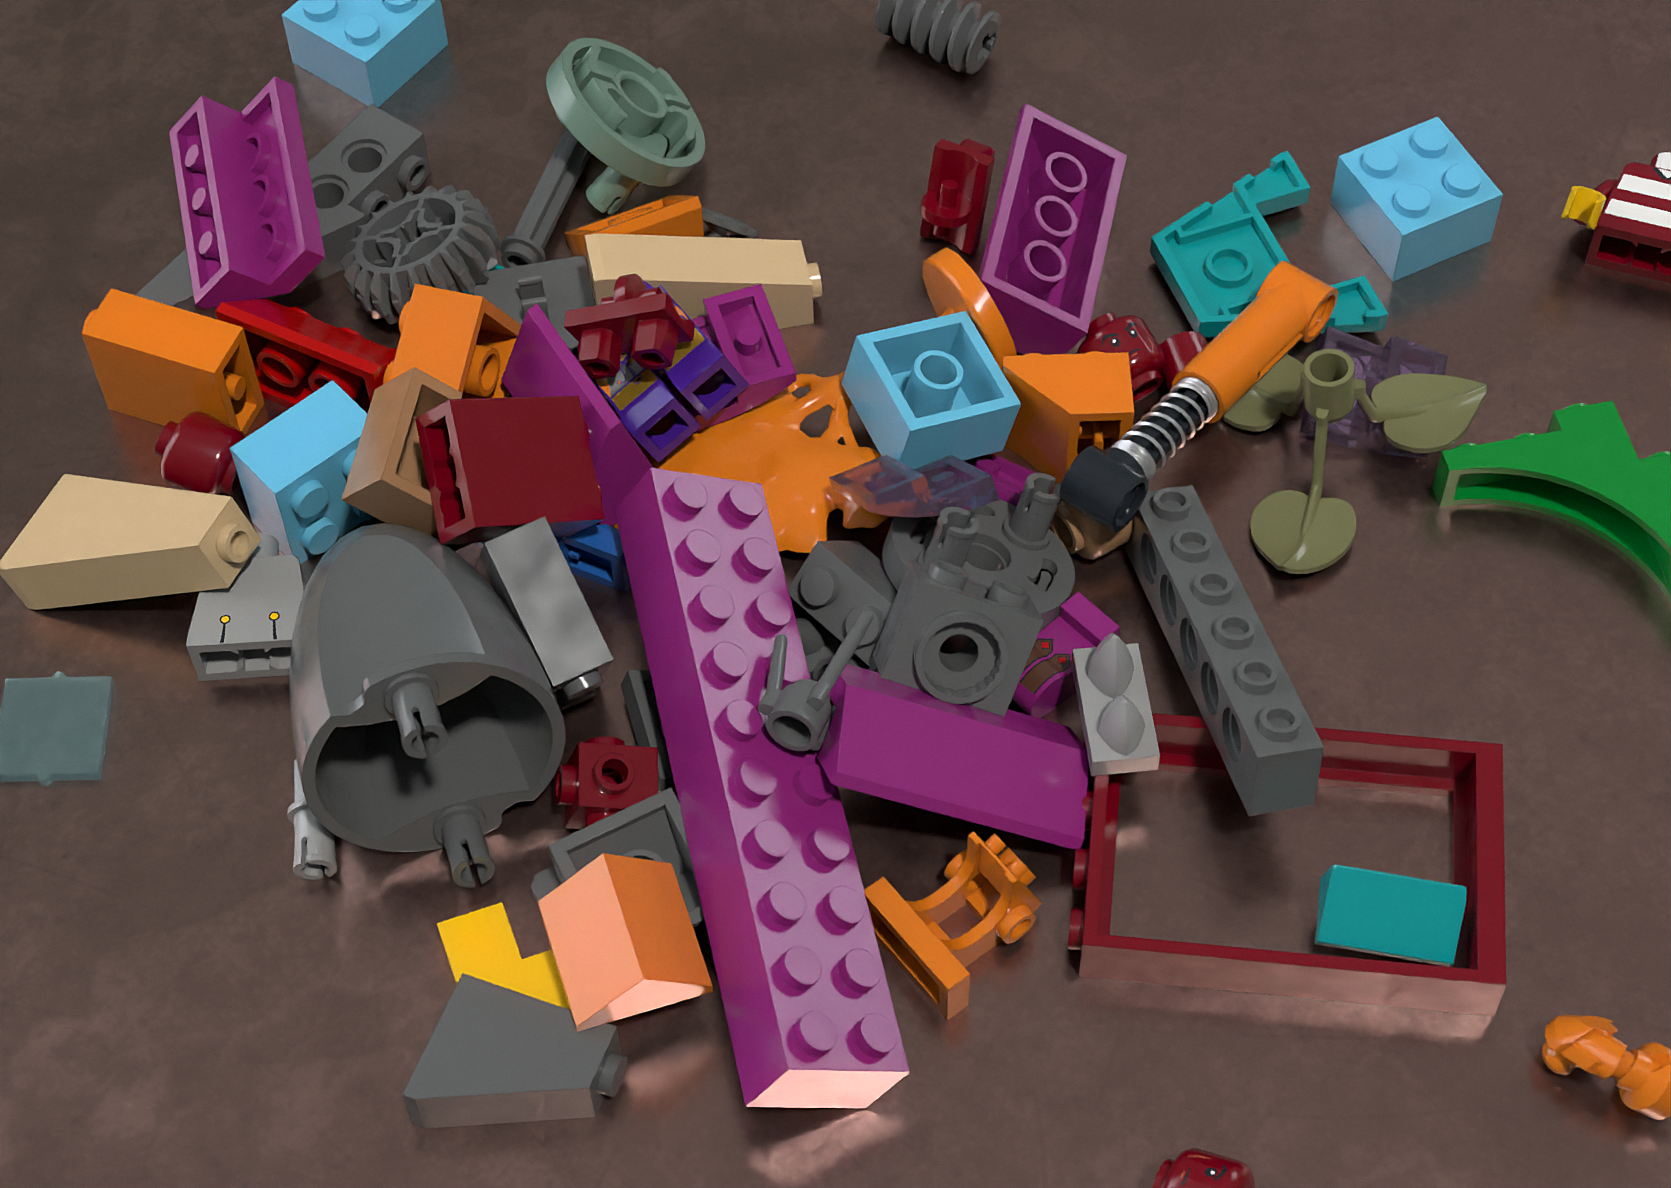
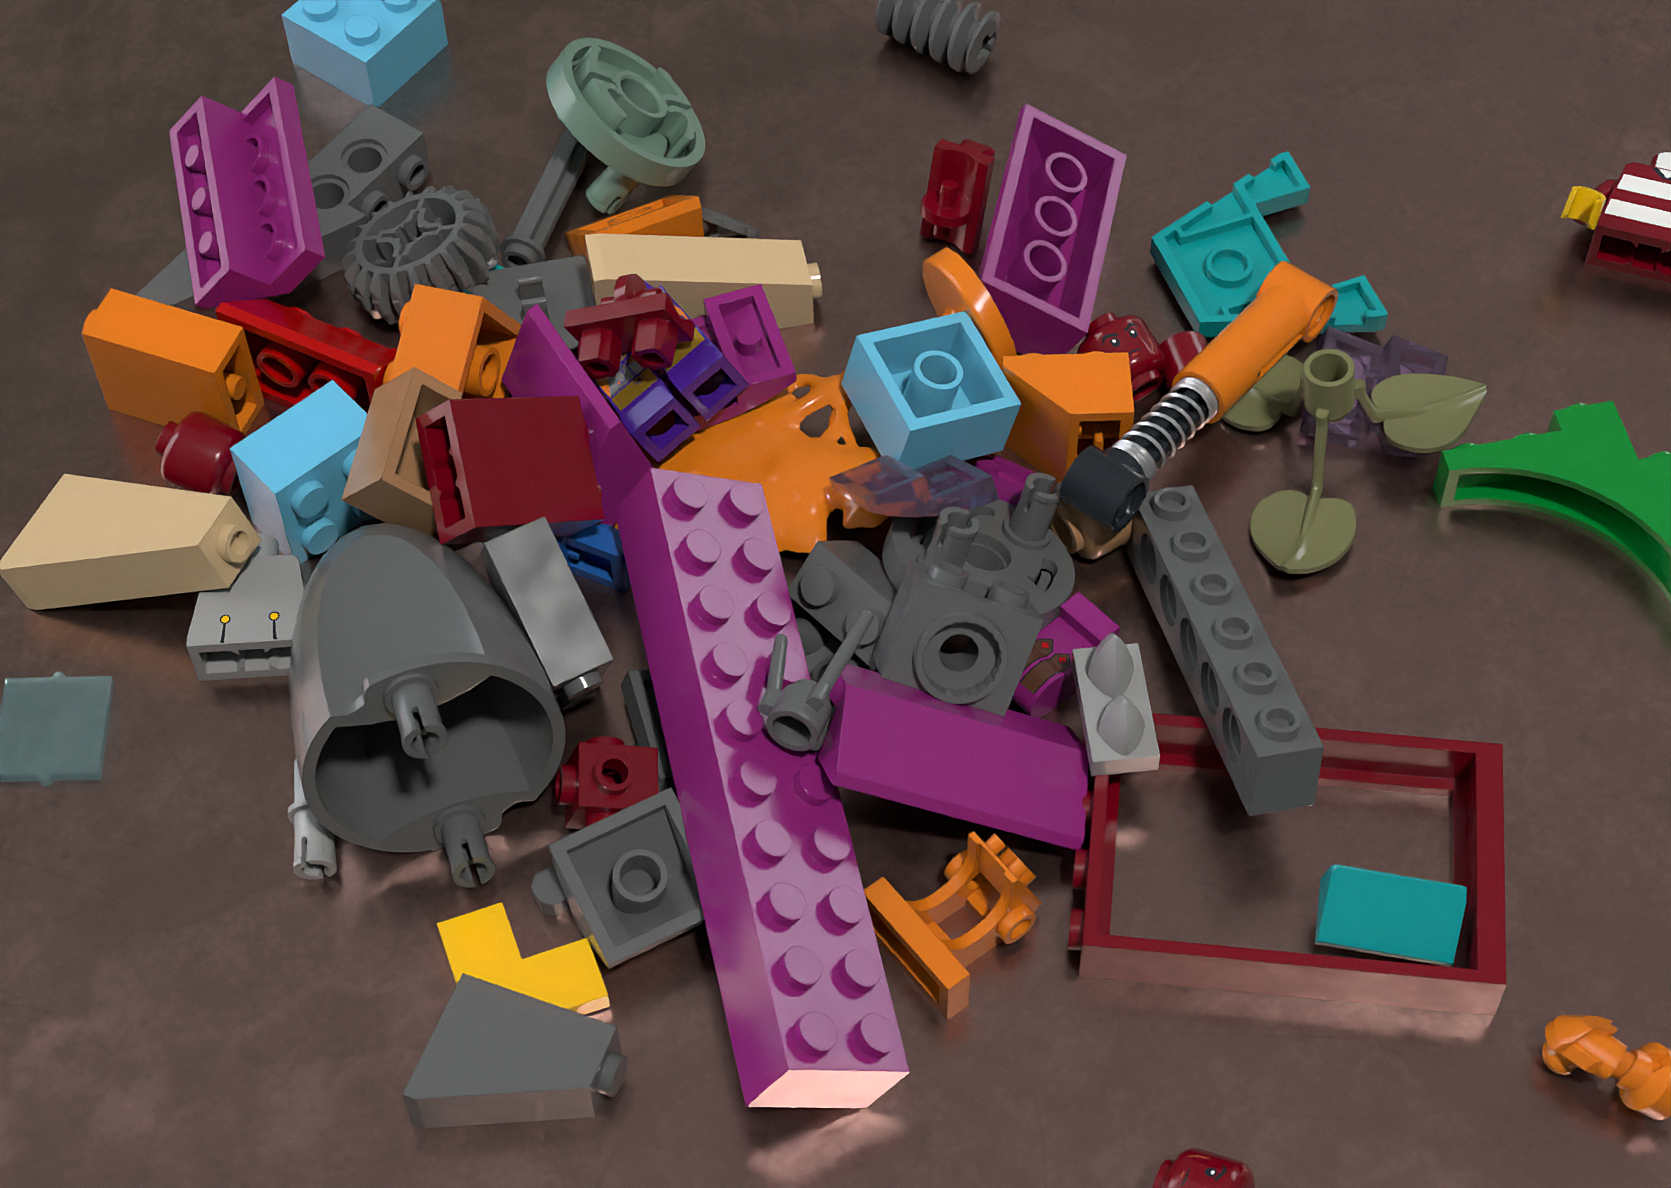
orange slope [538,853,713,1032] -> none
medium azure brick [1330,116,1503,282] -> none

